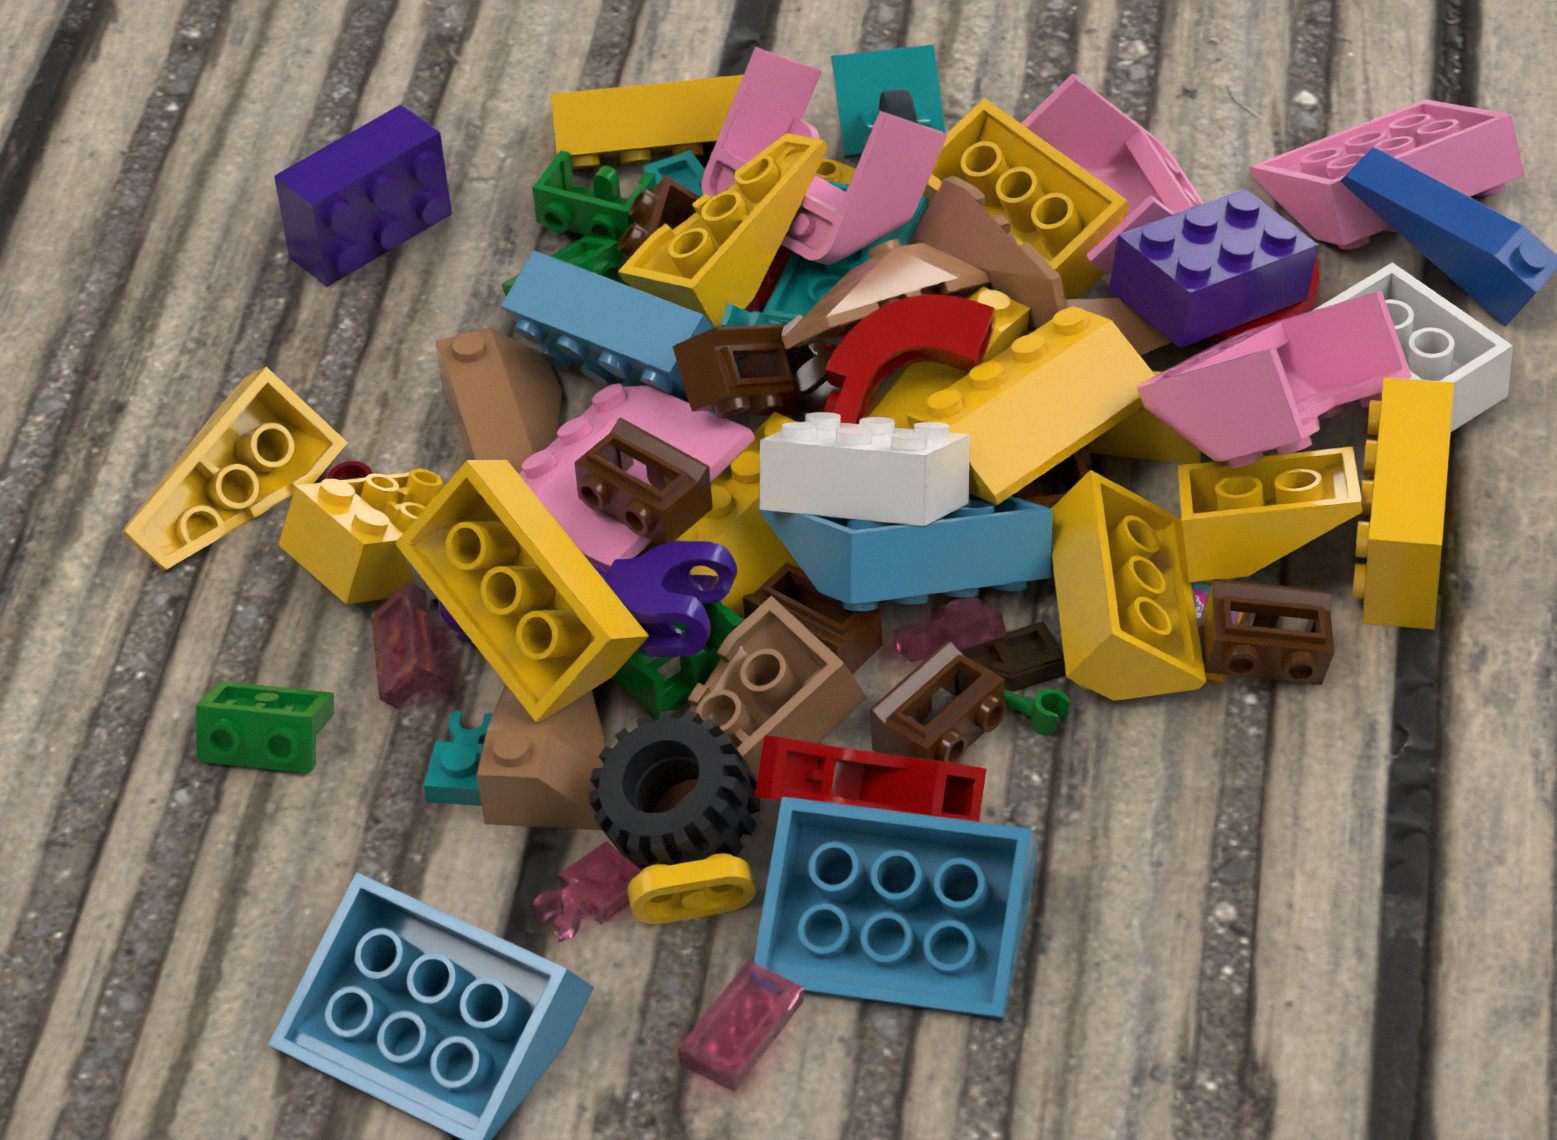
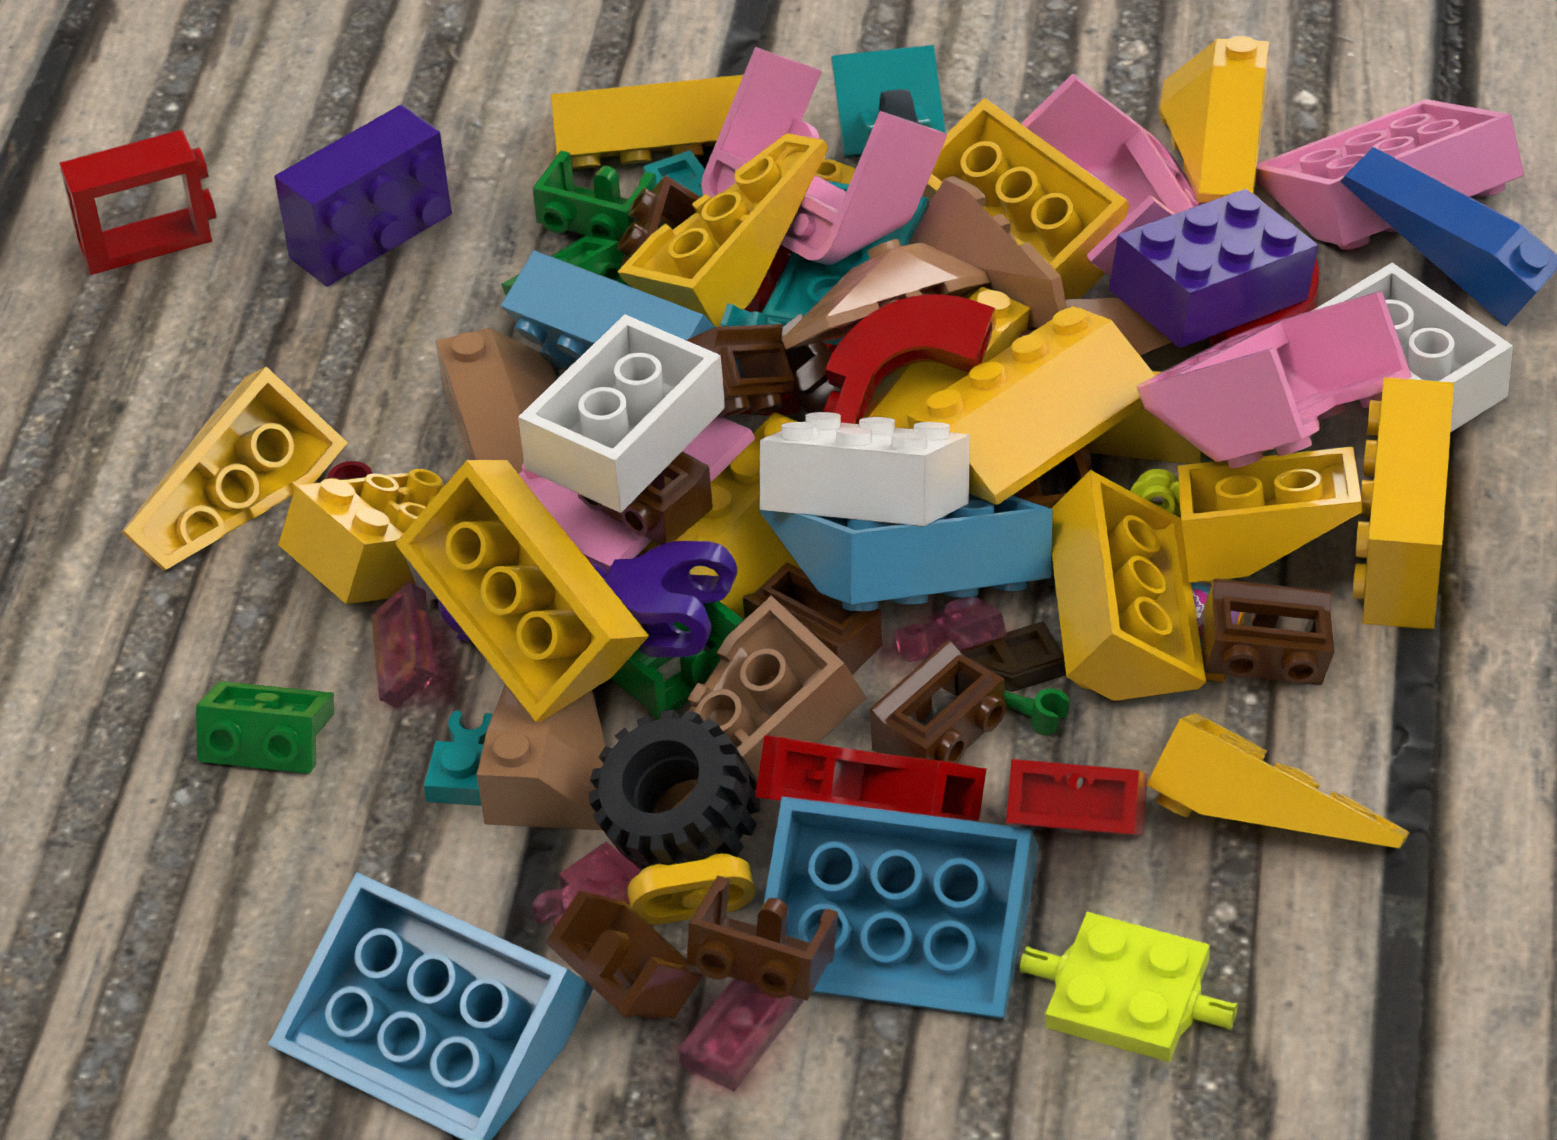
none -> red window [59,129,217,275]
none -> white brick [518,314,725,513]
none -> reddish brown window [545,890,704,1020]
none -> reddish brown window [686,876,838,1001]
none -> red window [1006,759,1148,836]
none -> neon yellow plate [1020,912,1238,1062]
none -> neon yellow plate [1130,469,1181,516]
none -> yellow wedge [1146,713,1410,848]
none -> yellow wedge [1159,36,1269,203]

